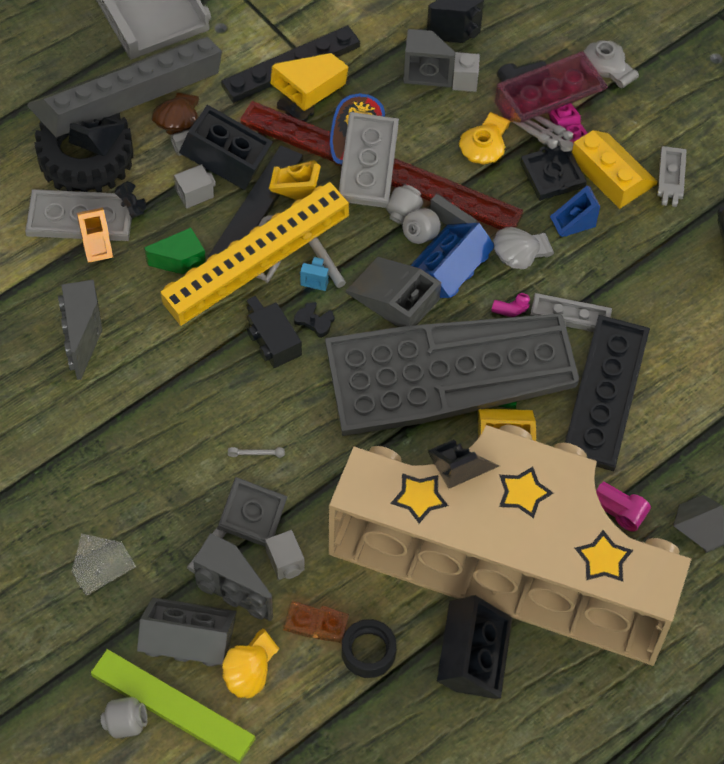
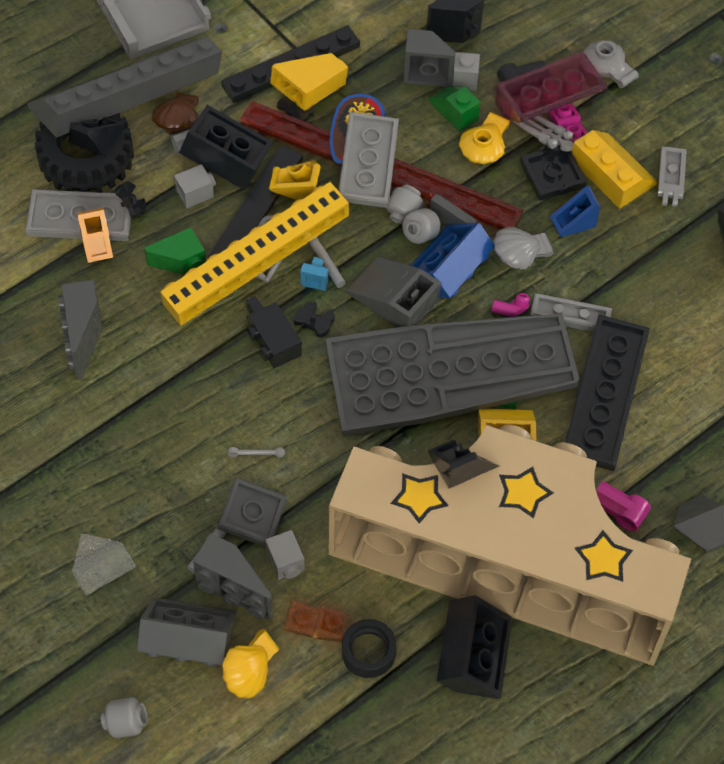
lime tile [91,649,256,764] -> none
none -> green slope [429,86,481,132]

